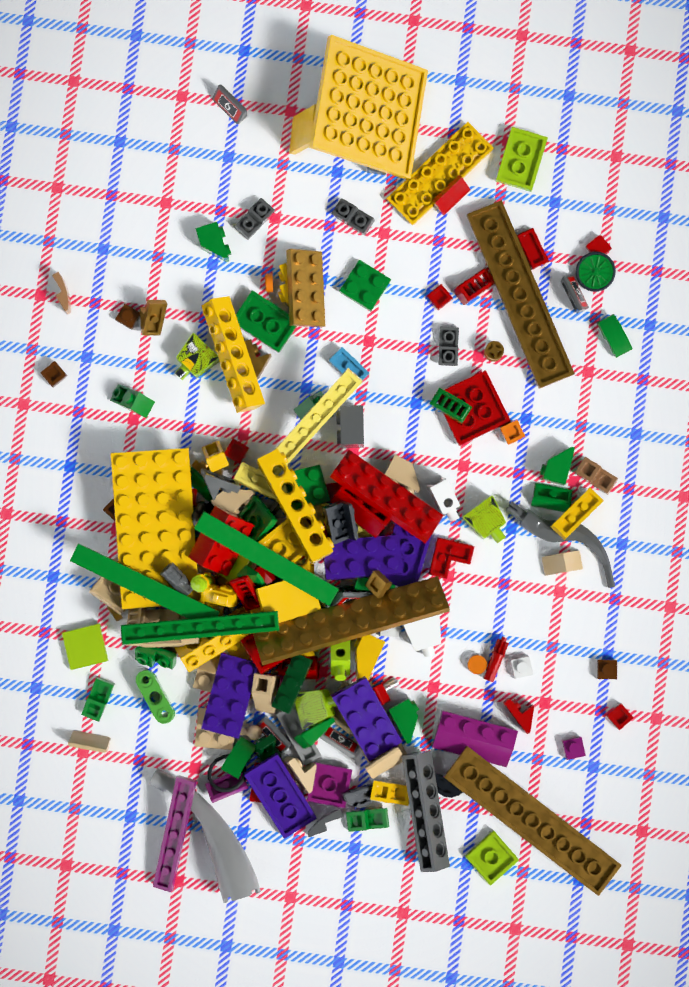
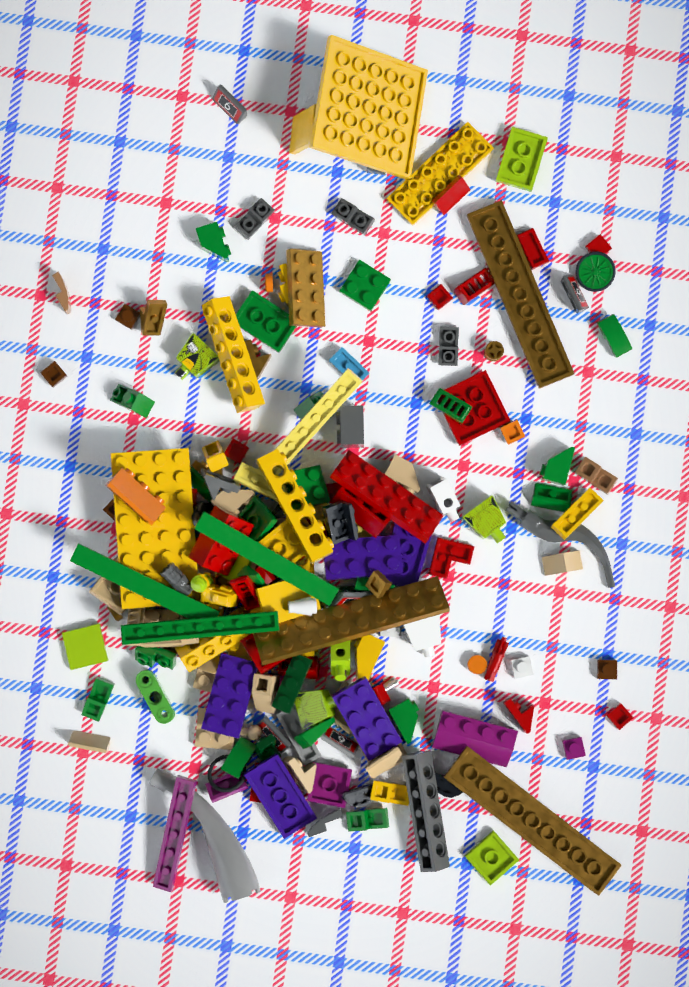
none -> orange slope [105,468,166,526]
none -> white cone [288,596,317,616]

